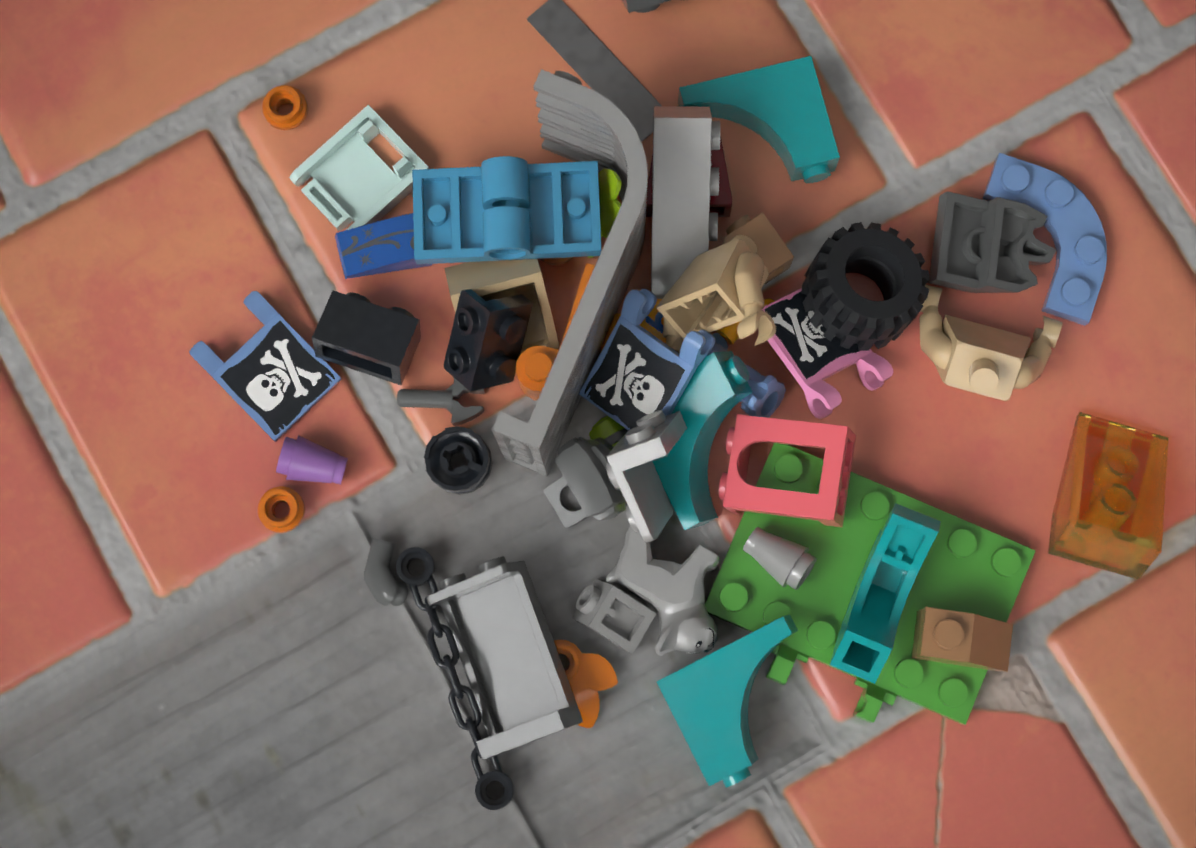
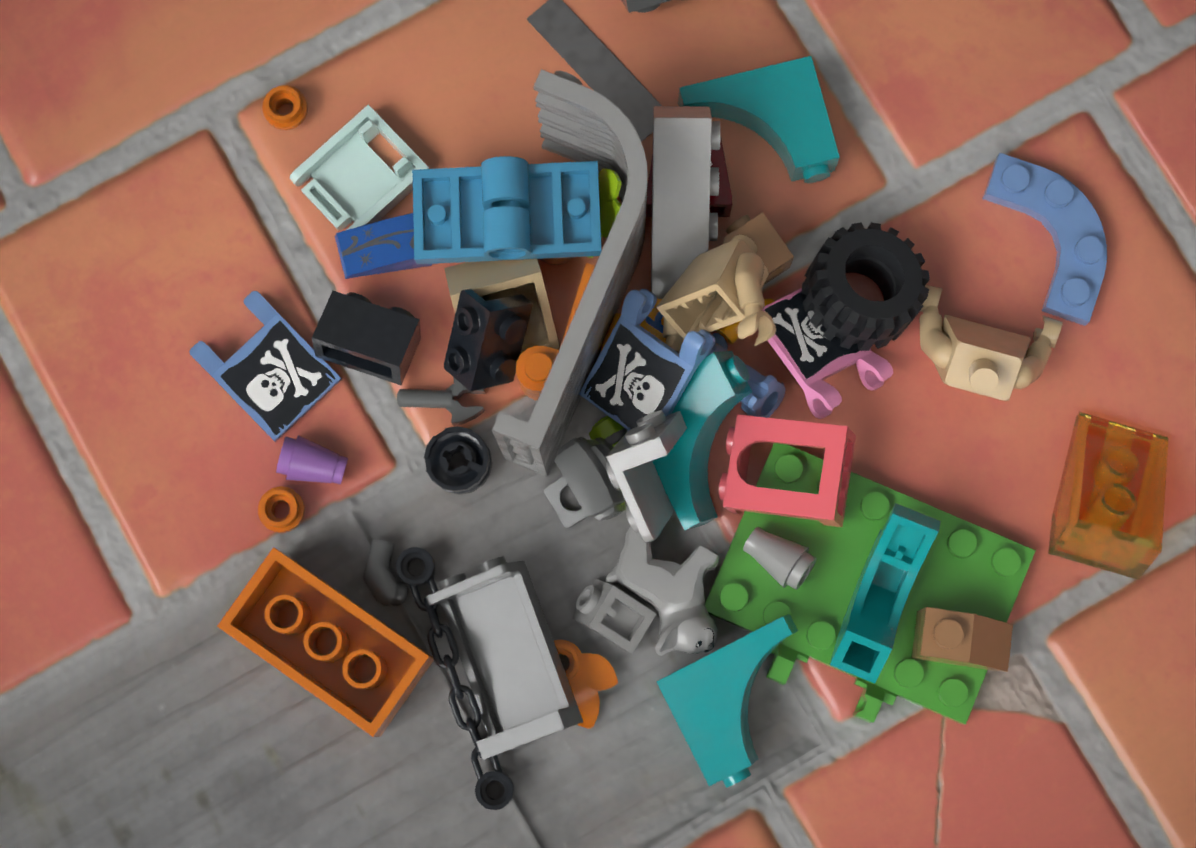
dark grey plate [928,191,1057,293] -> none
none -> orange brick [217,547,434,737]

